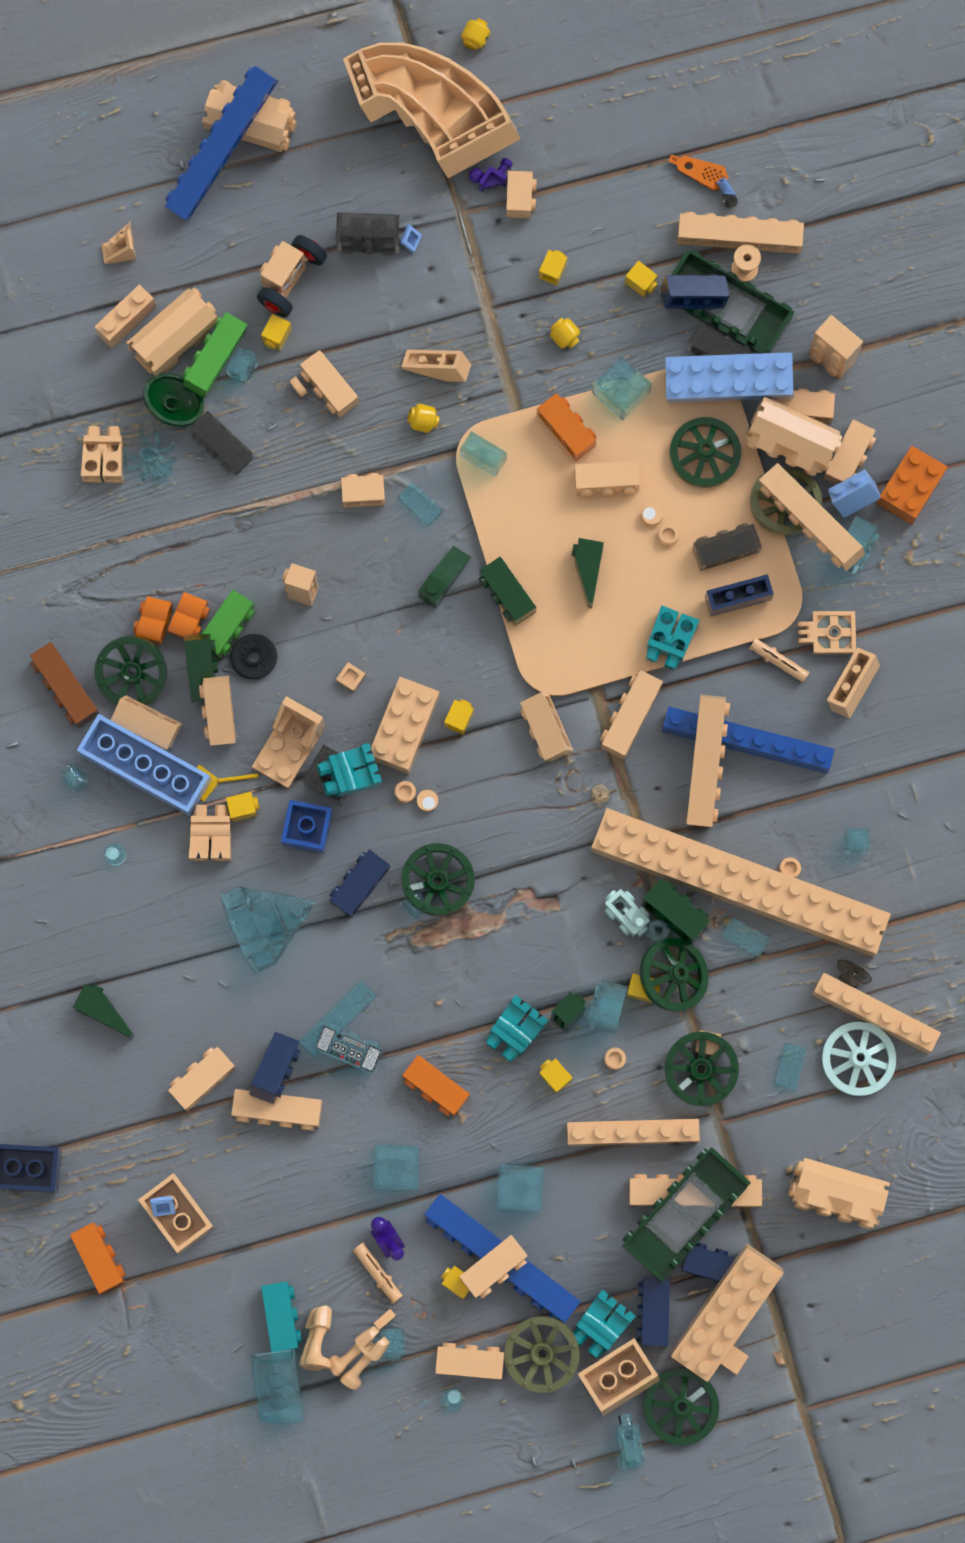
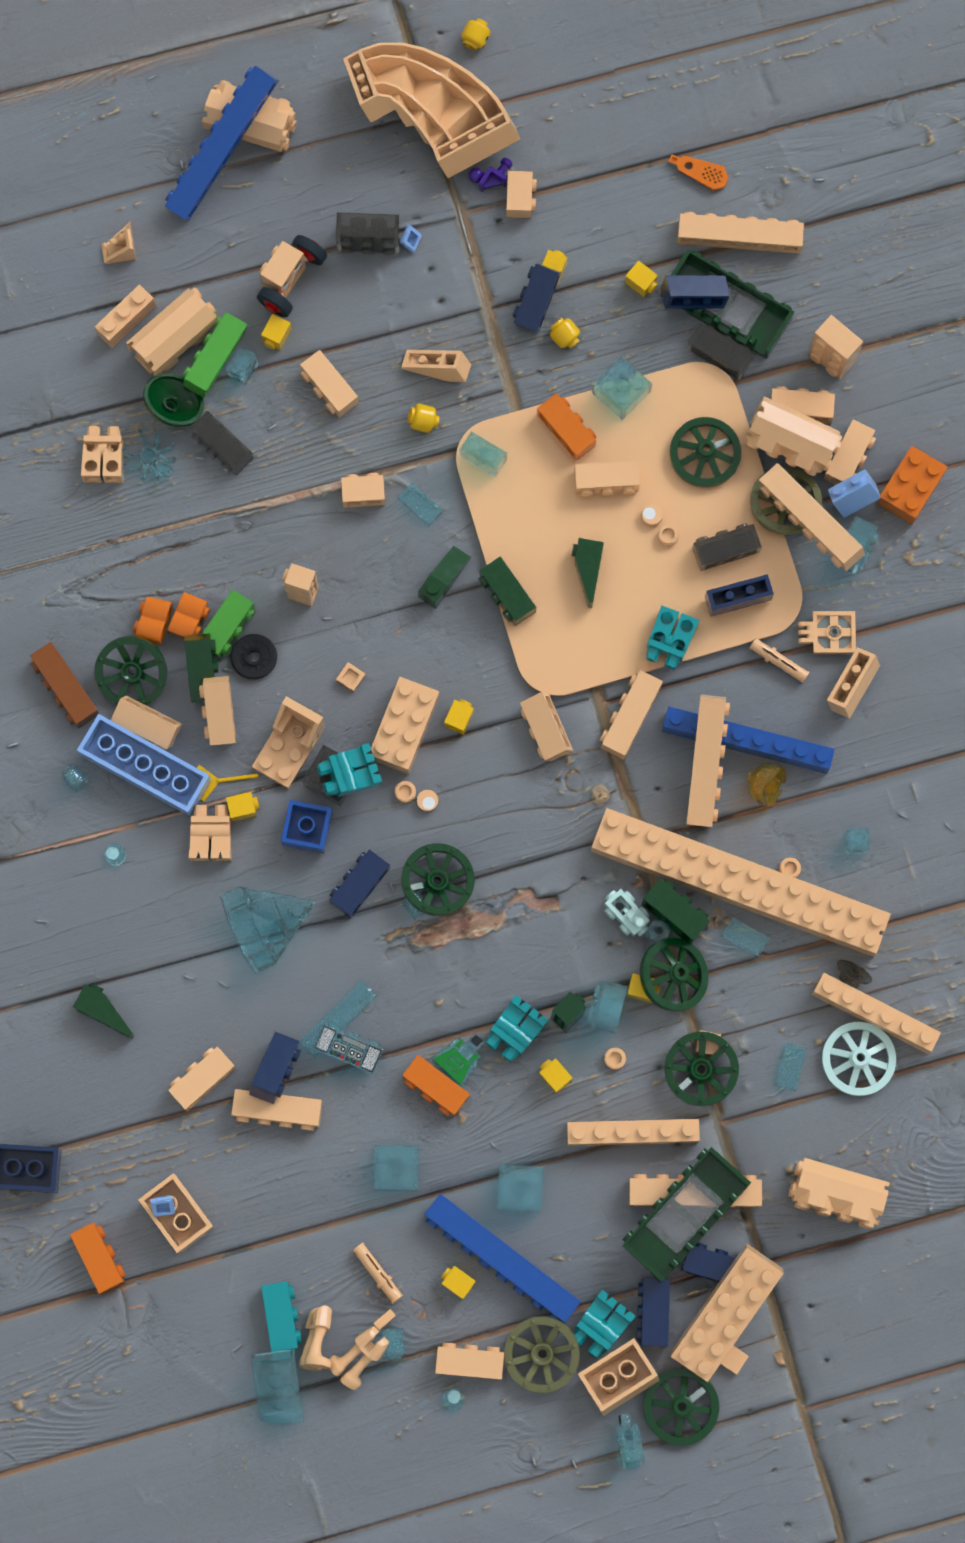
light nougat tile [289,376,308,397] -> none
dark purple piece [371,1217,405,1261] -> none
light nougat brick [459,1235,528,1299] -> none
light blue brick [666,352,794,403] -> none
arm [717,177,738,208] -> none
light nougat piece [731,245,761,282] -> none
none -> torso [432,1034,484,1088]
none -> dark blue brick [513,264,561,332]
none -> clear yellow cylinder [747,763,787,806]

